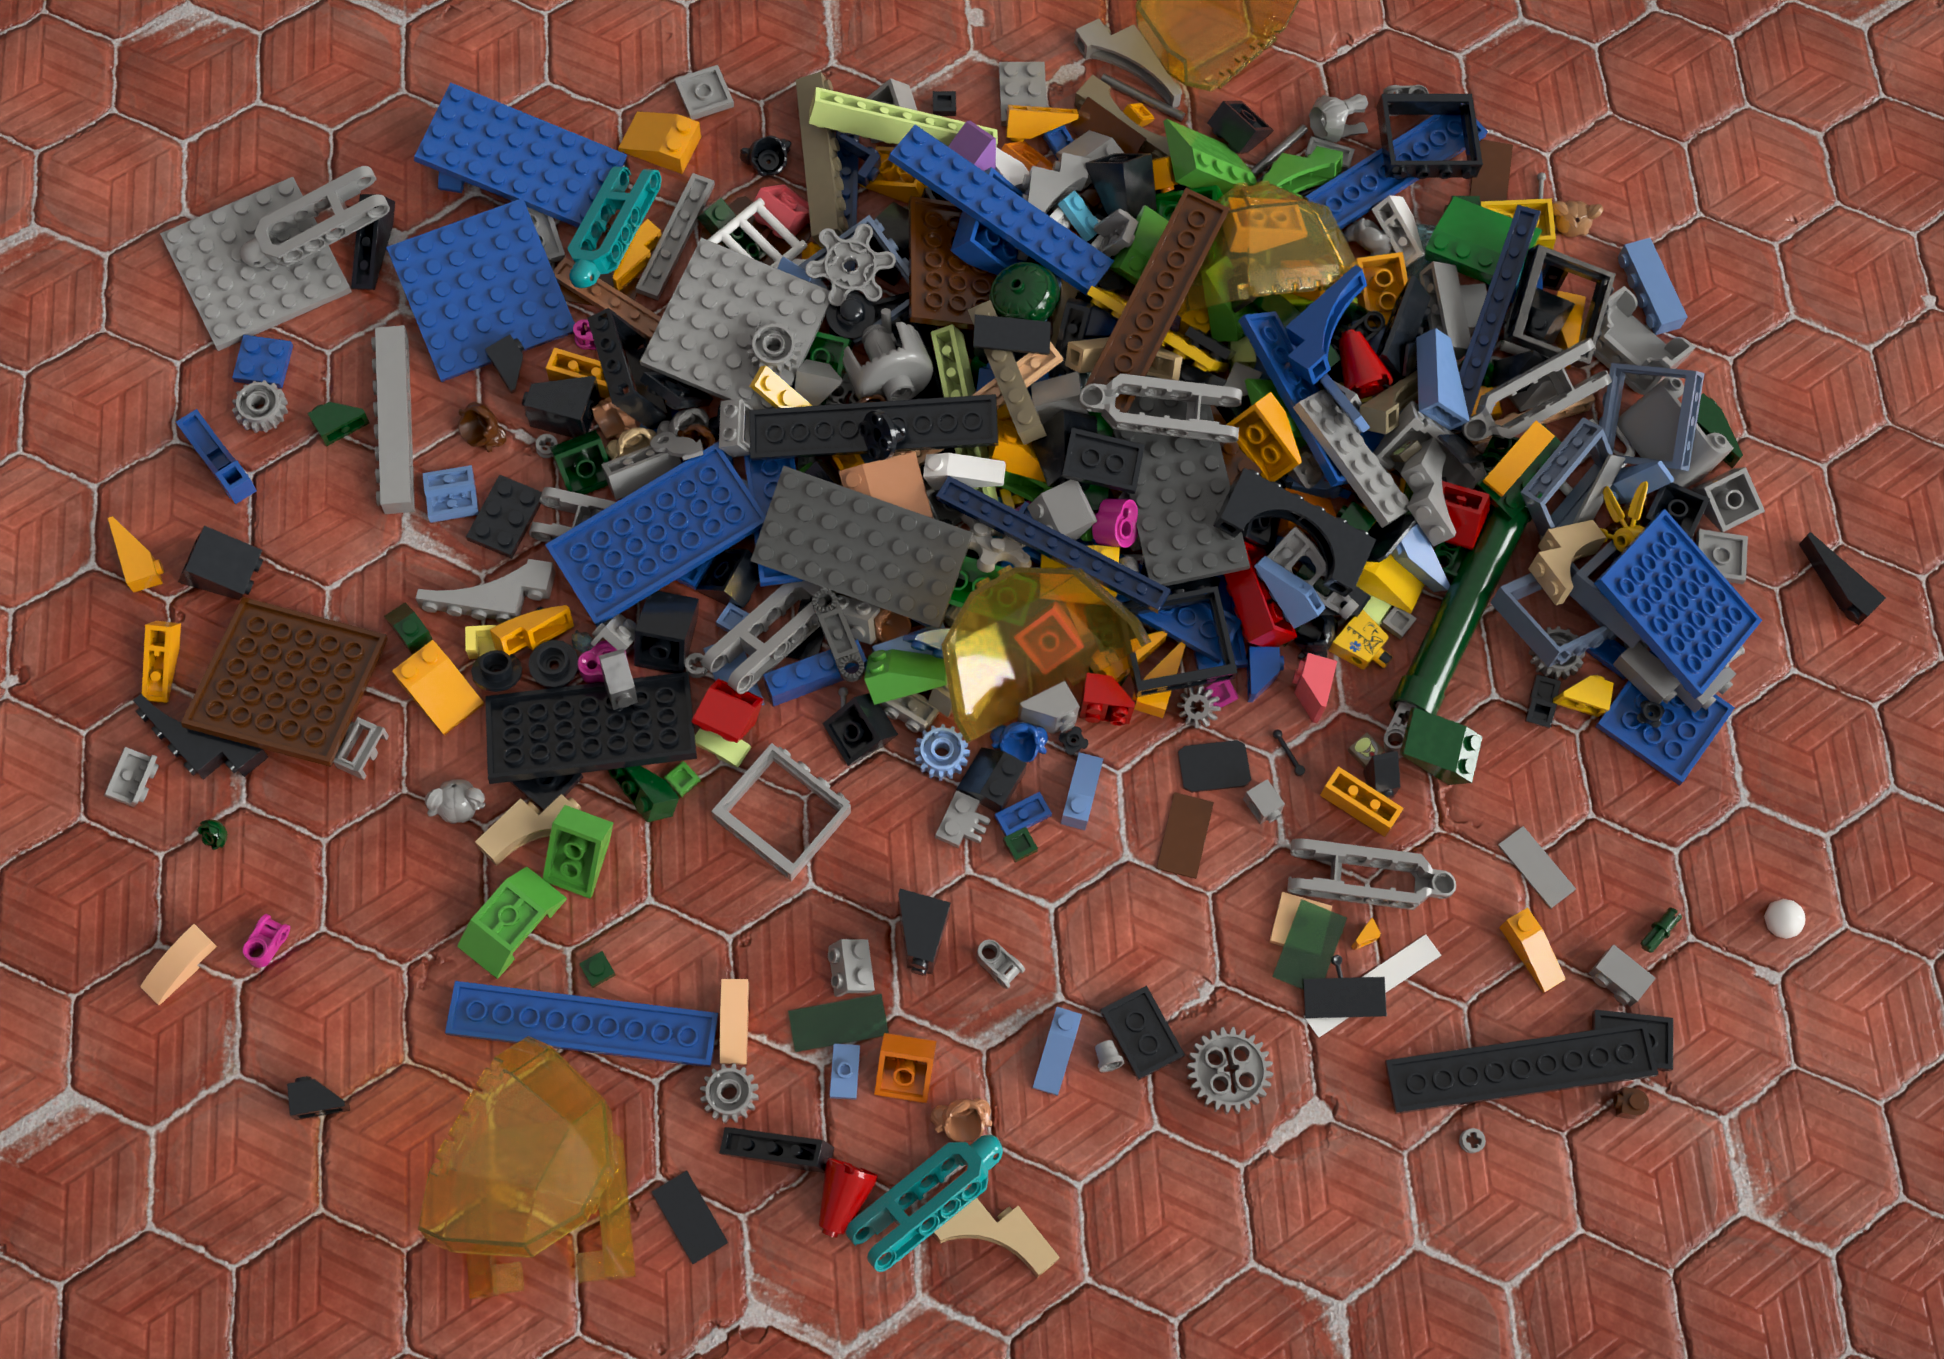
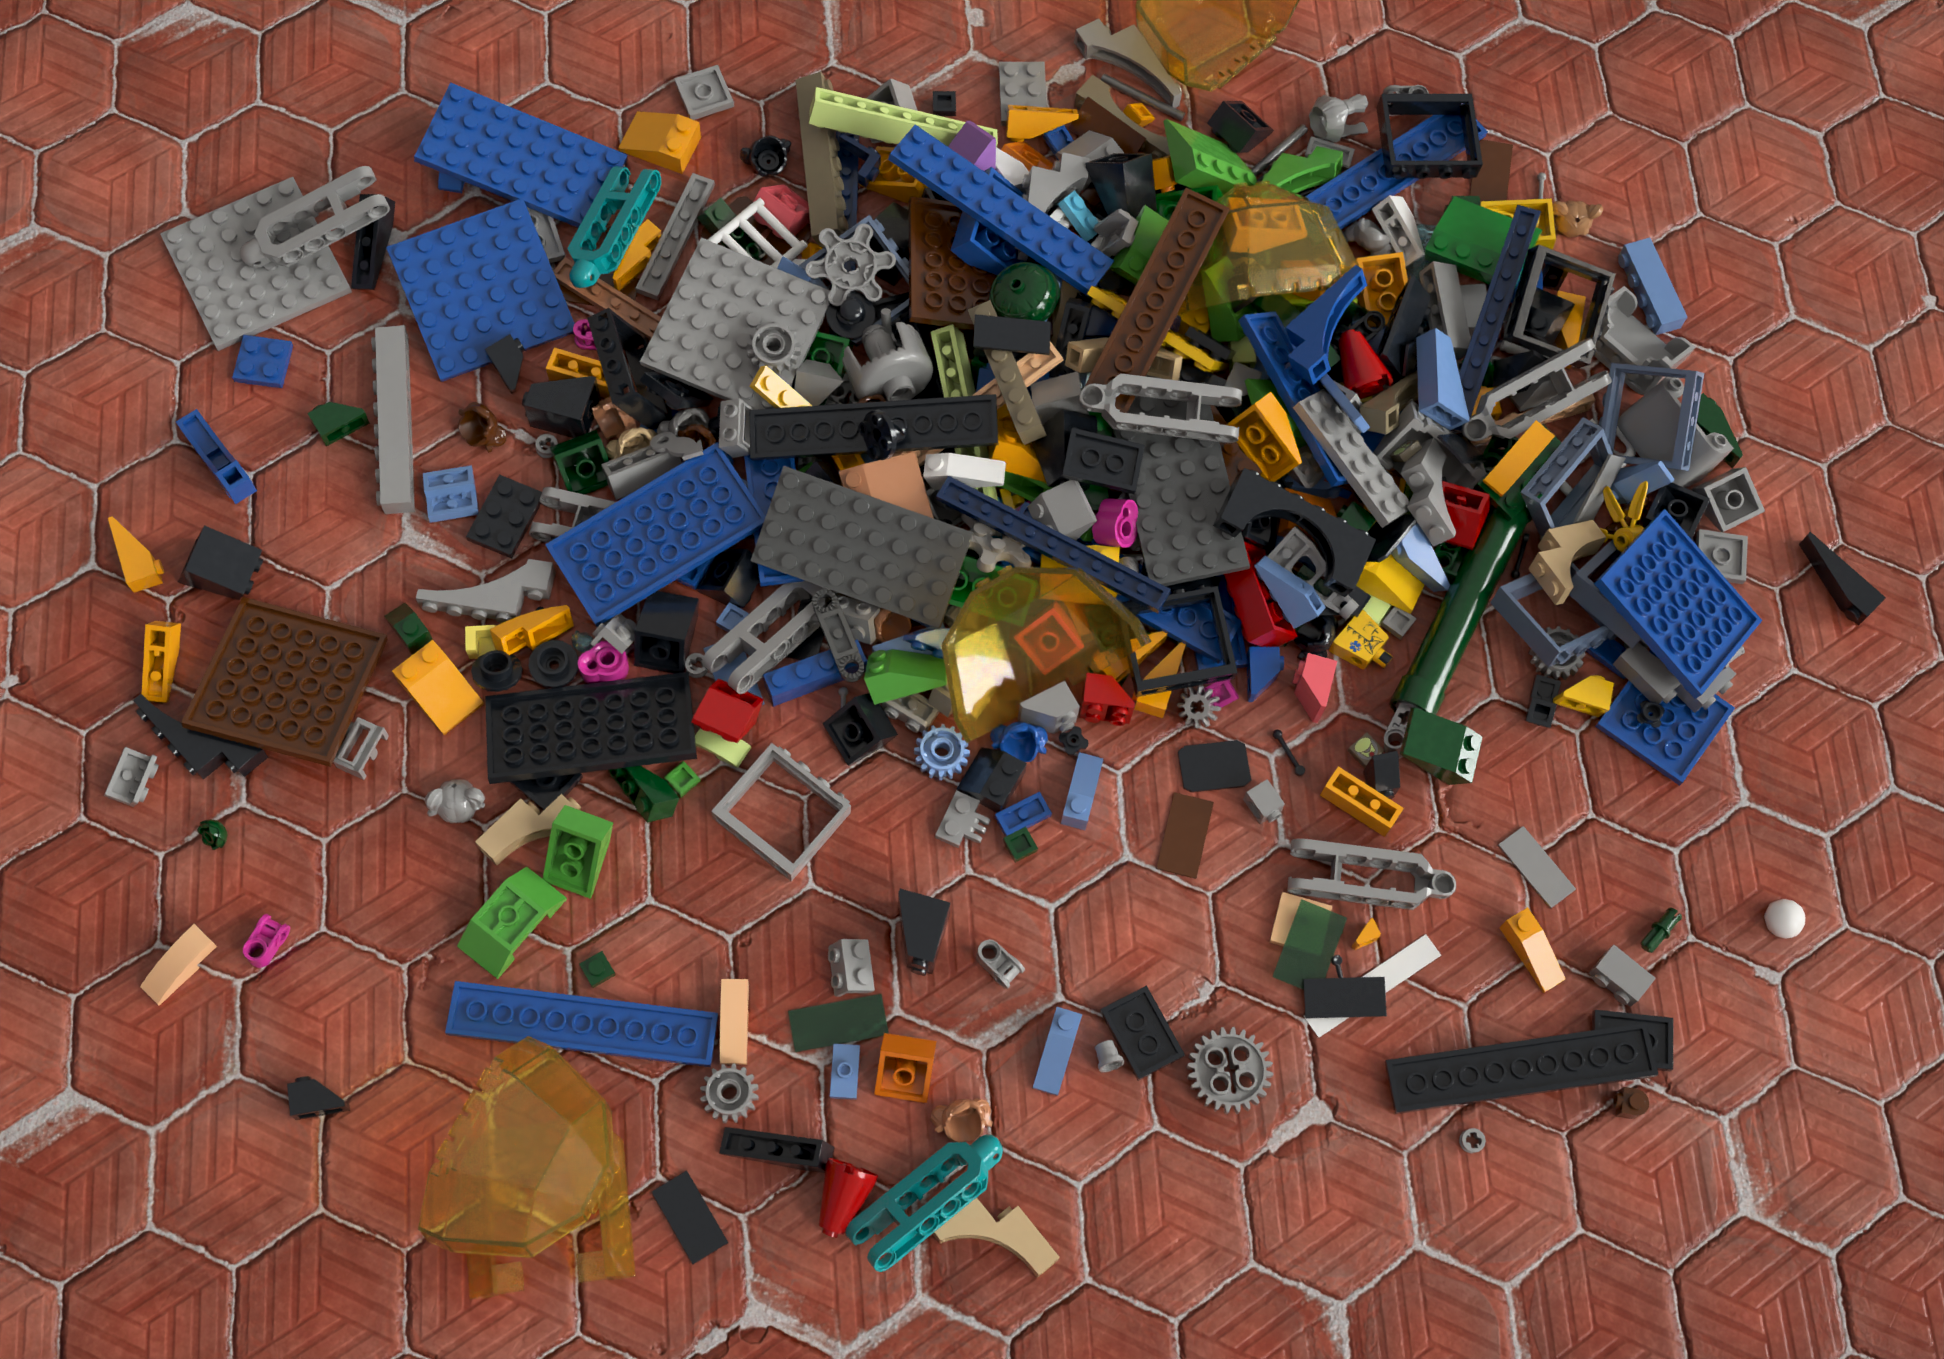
light grey gear [232,380,288,433] -> none
flat silver slope [599,649,638,710] -> none
none -> black hinge [1511,533,1530,579]

